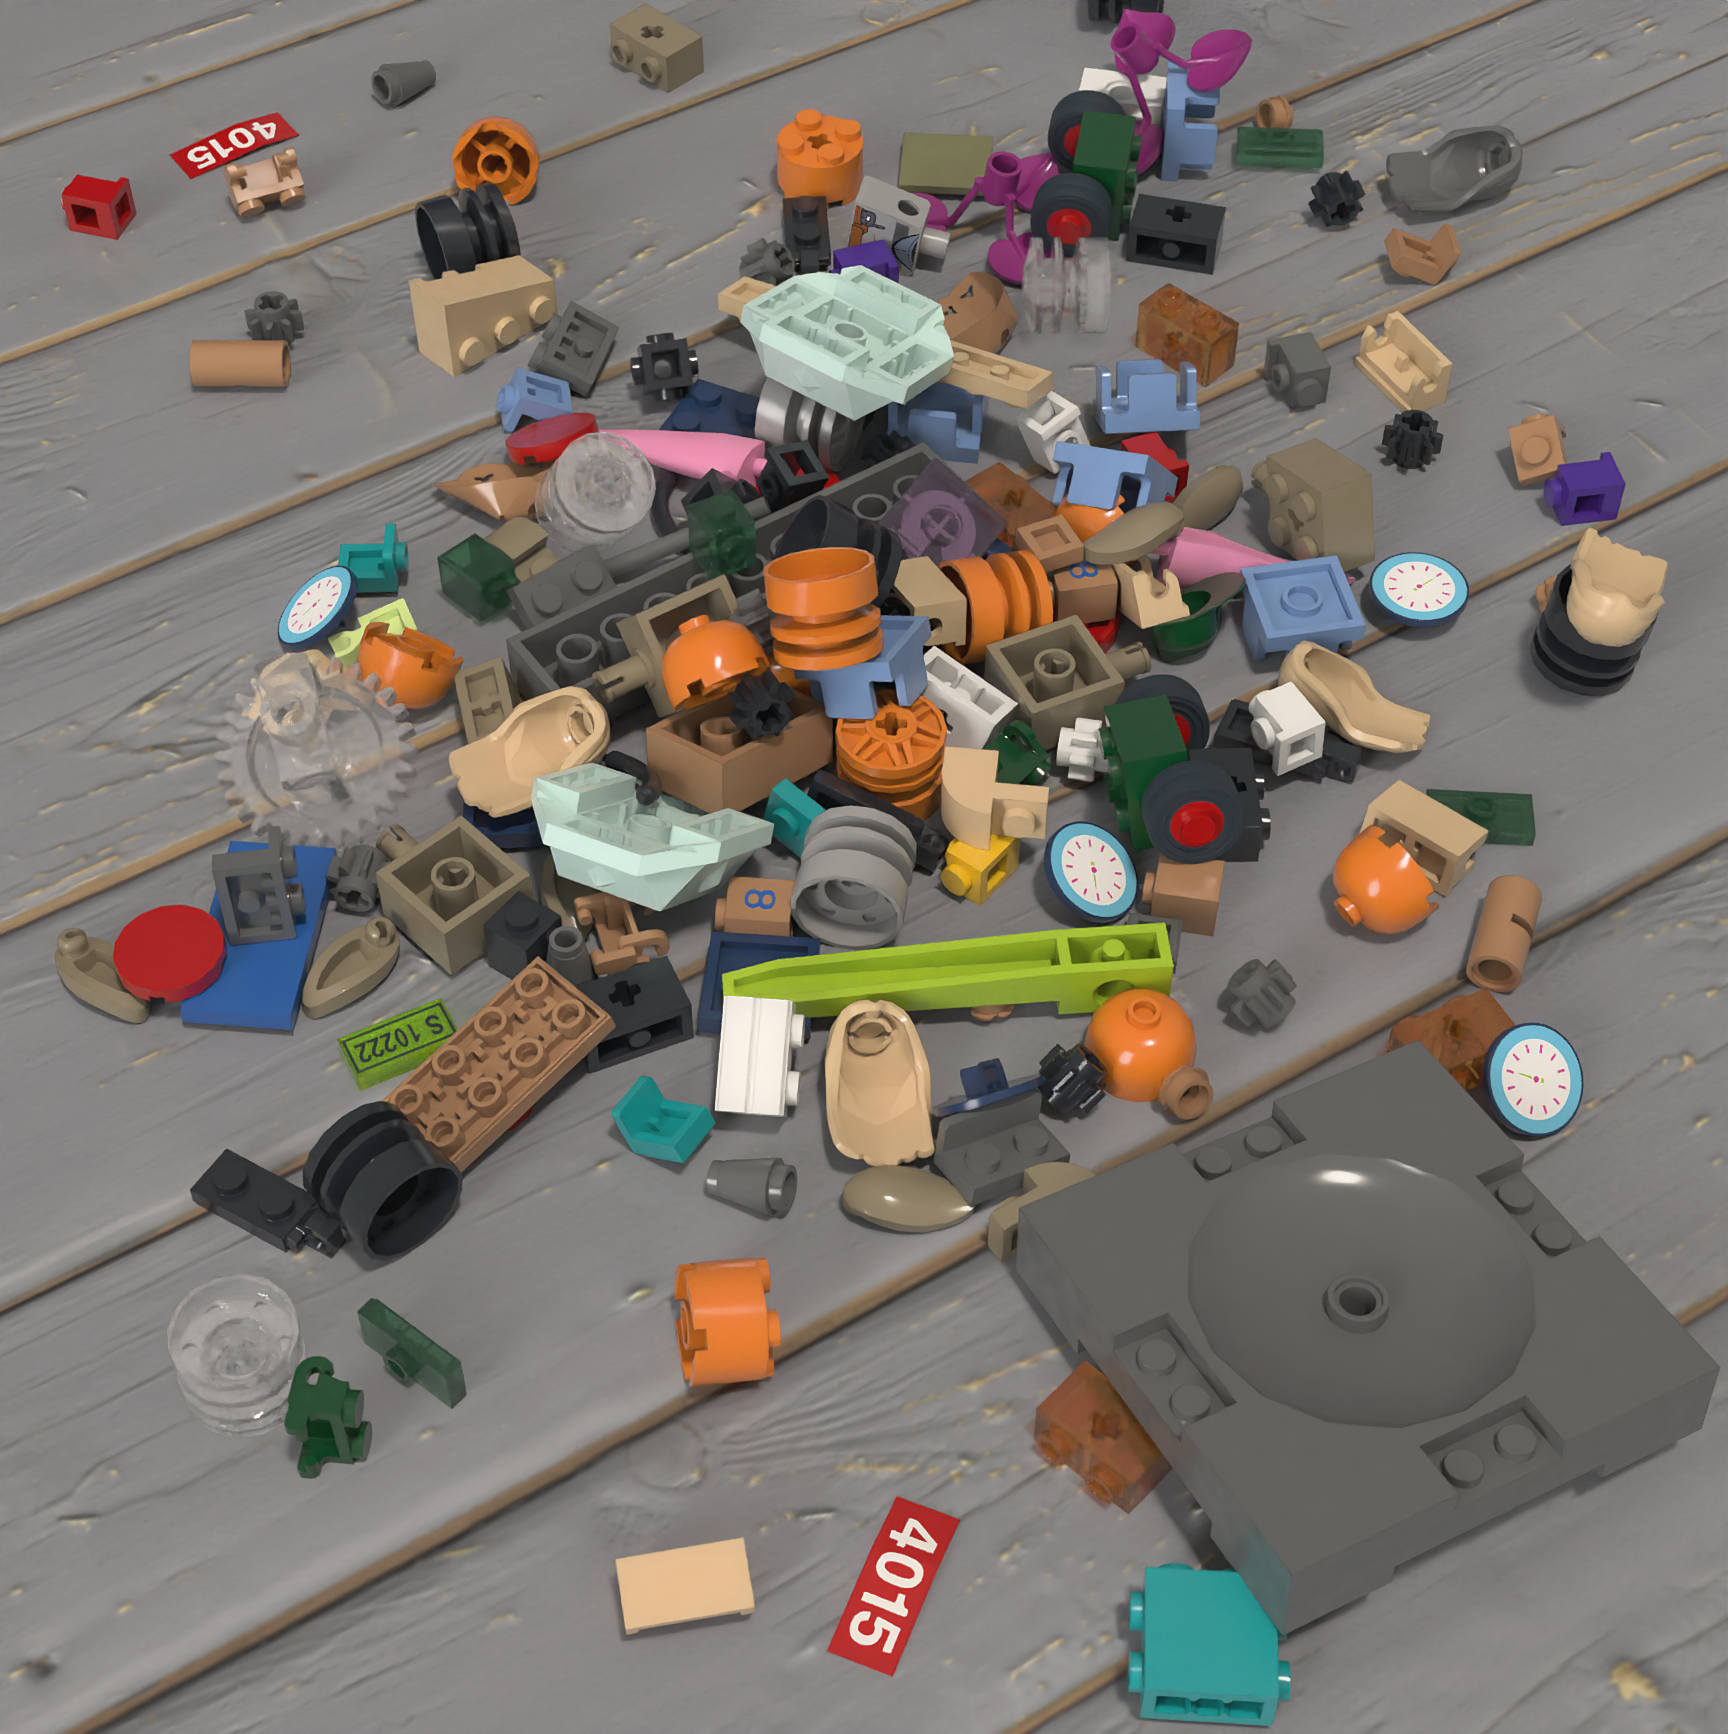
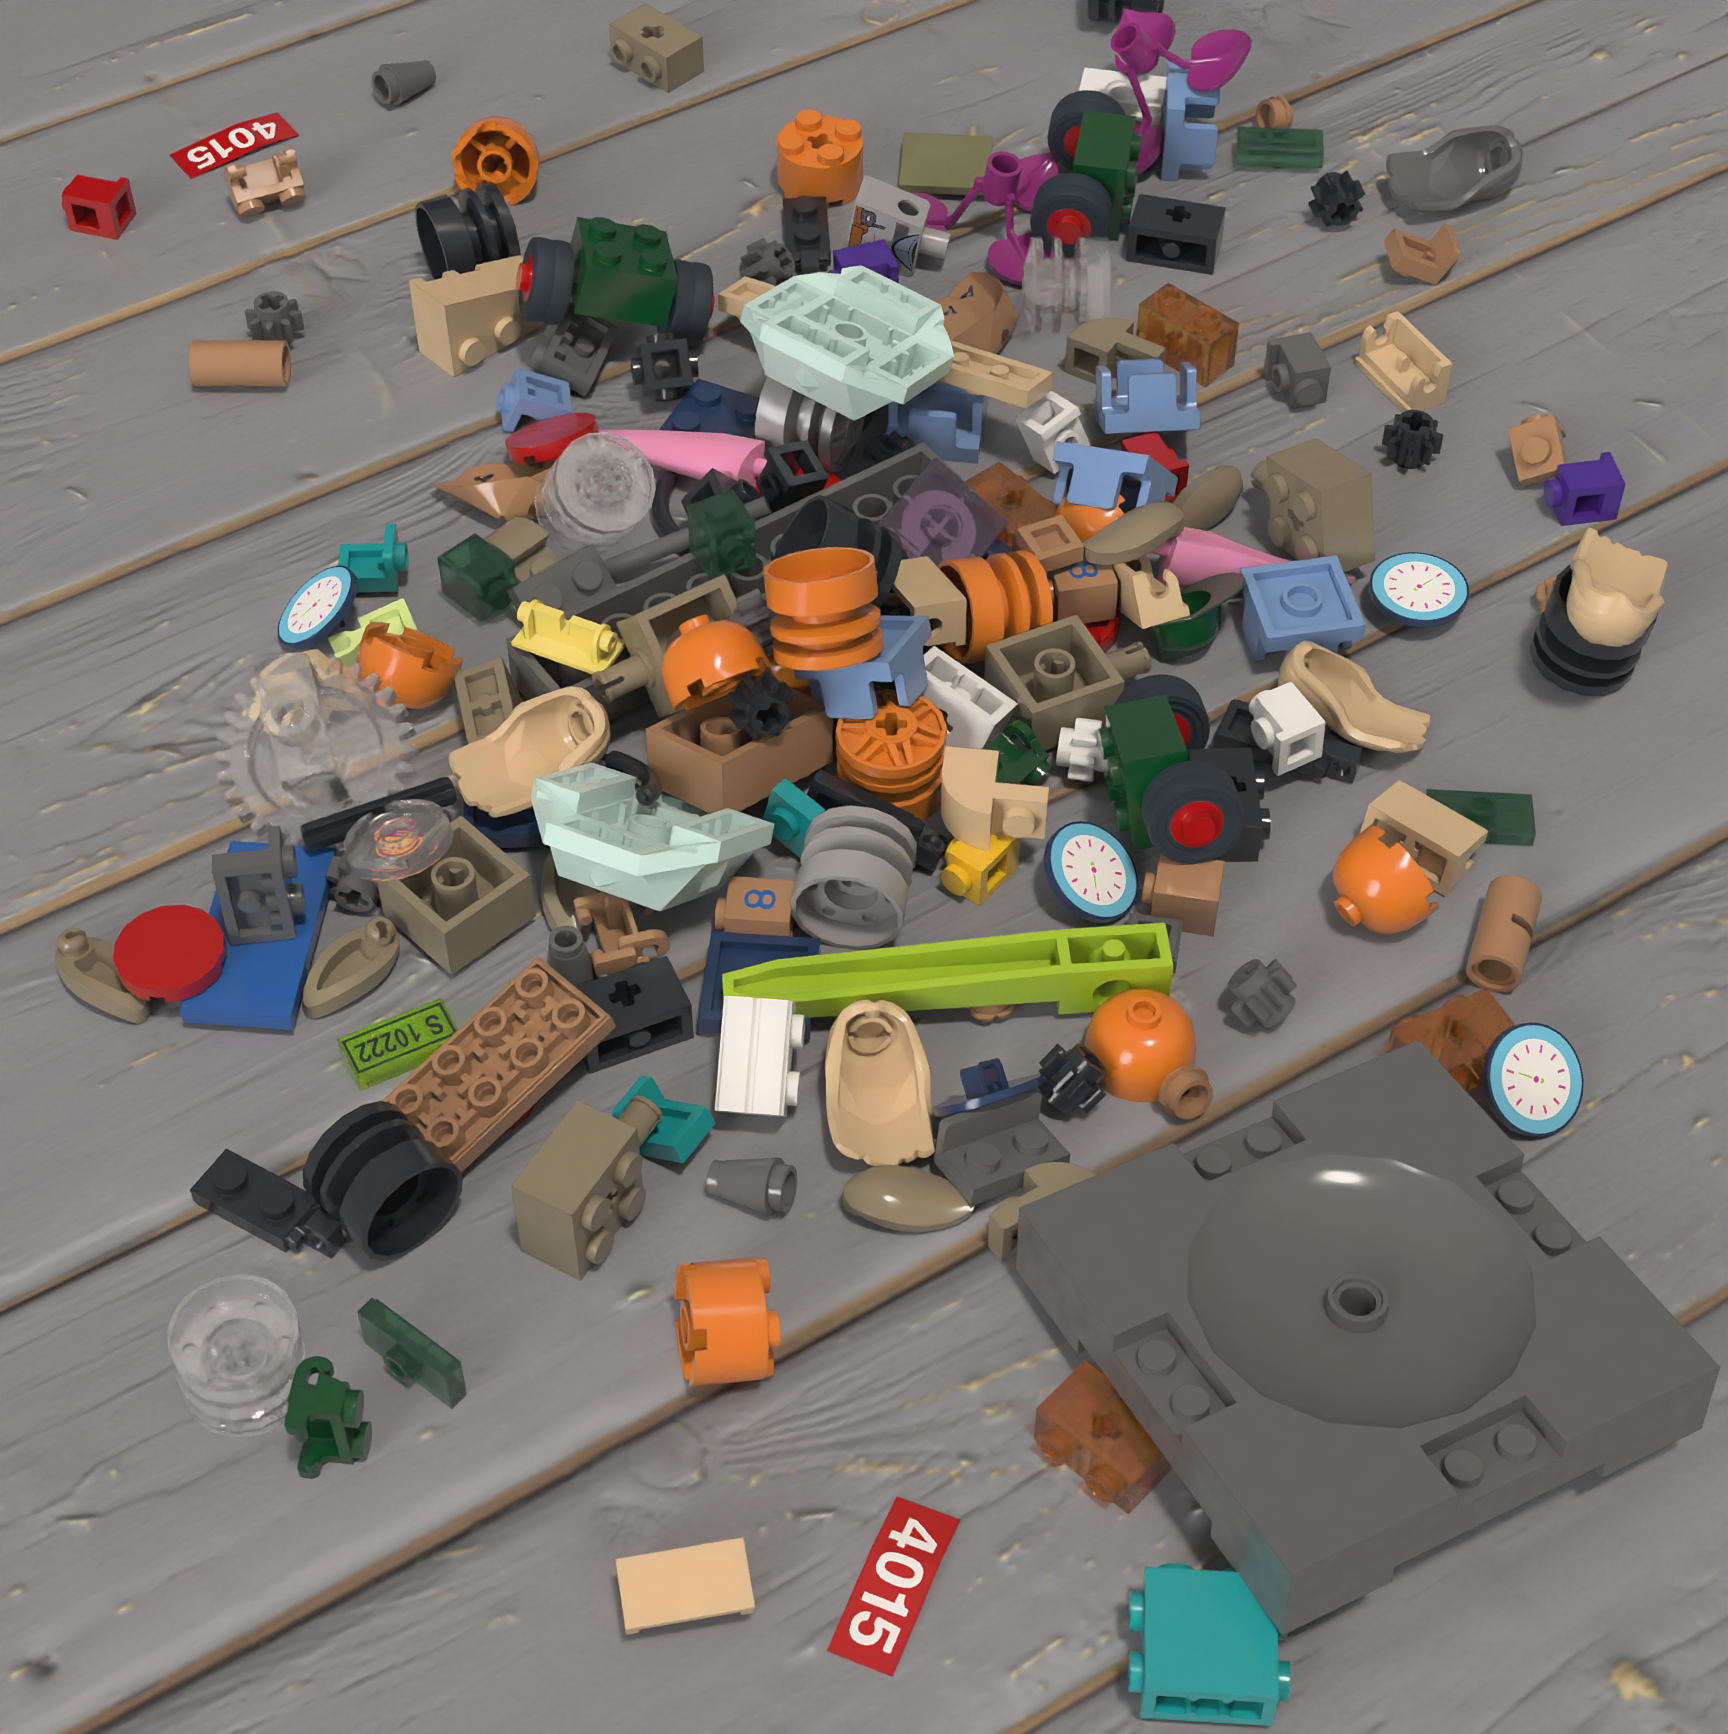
black brick [483,891,562,980] -> none
none -> black axle [300,777,457,851]
none -> clear tile [343,799,454,882]
none -> light yellow hinge [511,599,626,674]
none -> dark tan brick [511,1095,663,1281]
none -> brick [516,217,715,346]
none -> dark tan brick [1065,317,1166,384]

